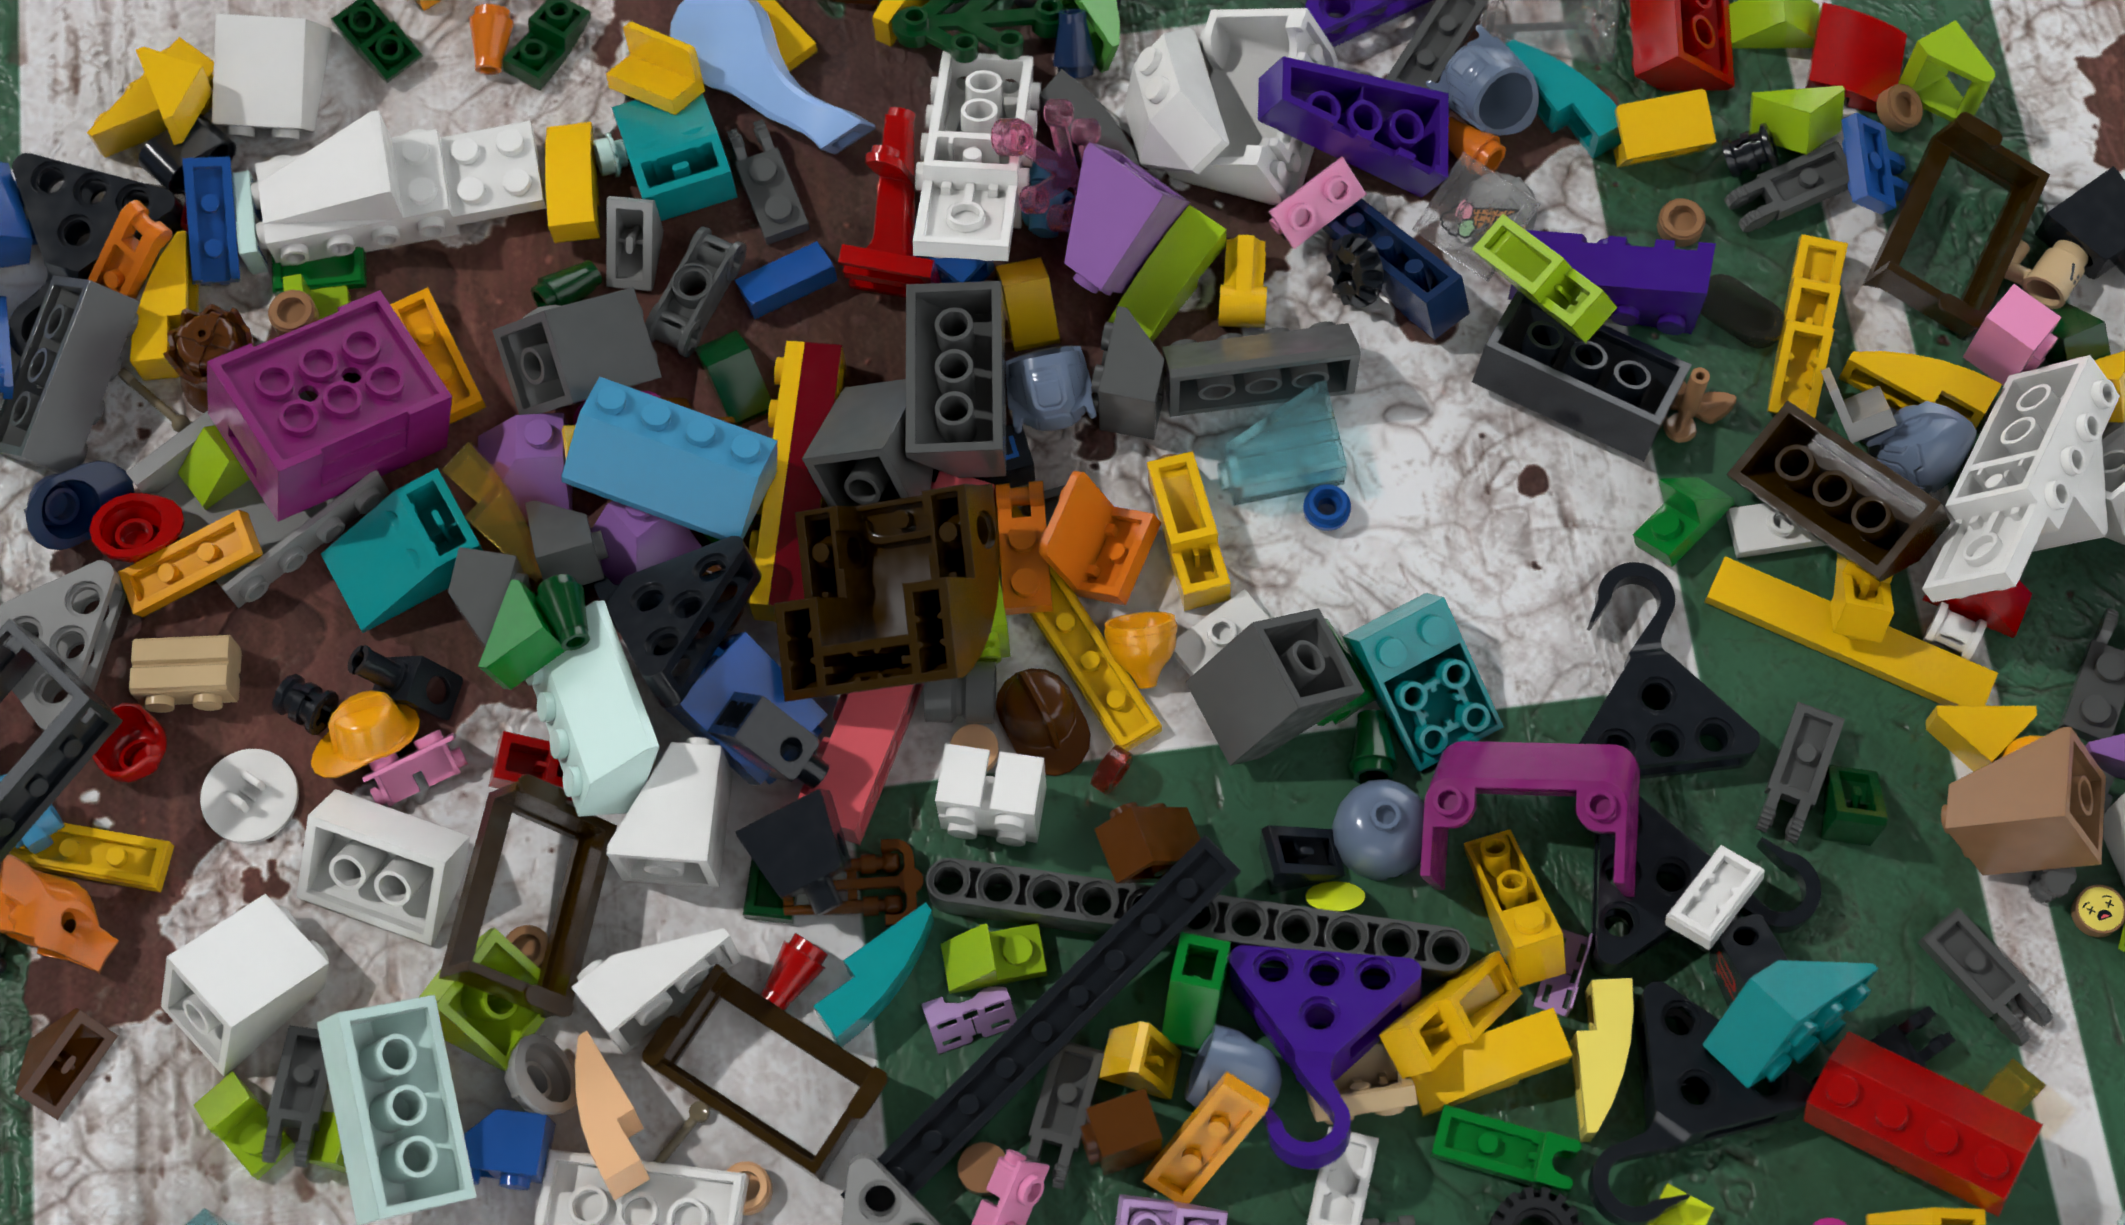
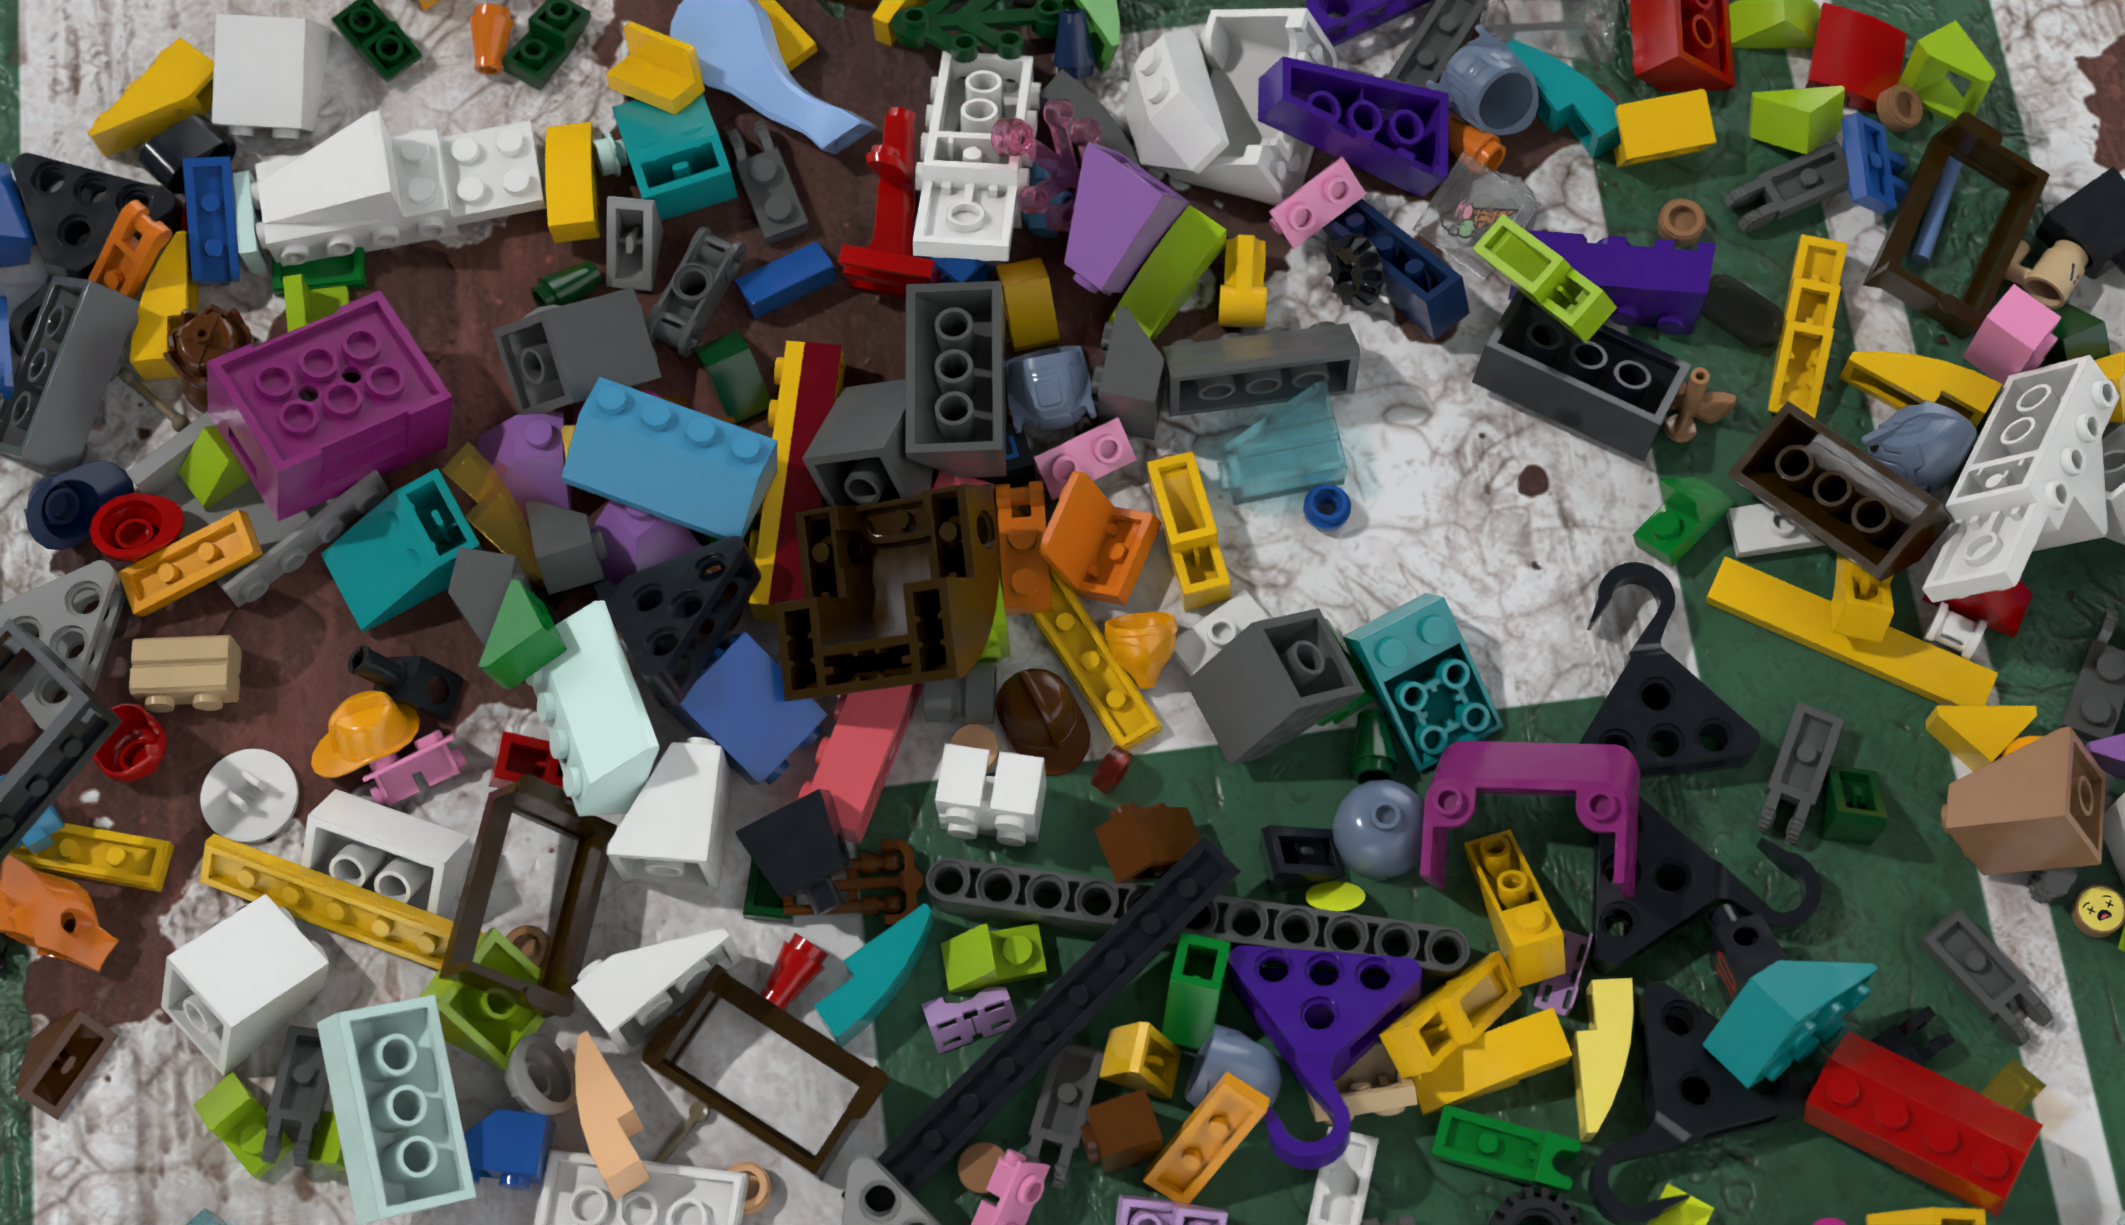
yellow slope [135,47,213,145] -> none
medium nougat tile [268,290,319,335] -> none
black bush [272,674,339,735] -> none
light orange plate [390,287,486,424] -> none
dark green cone [536,574,590,651] -> none
black torso [707,692,829,789] -> none
white plate [1665,845,1765,950] -> none
black bush [1722,122,1779,178] -> none
light grey panel [1821,367,1897,443] -> none
none -> yellow tile [199,834,483,970]
none -> bright pink hinge [1033,417,1137,500]
none -> medium blue bar [1911,156,1962,265]

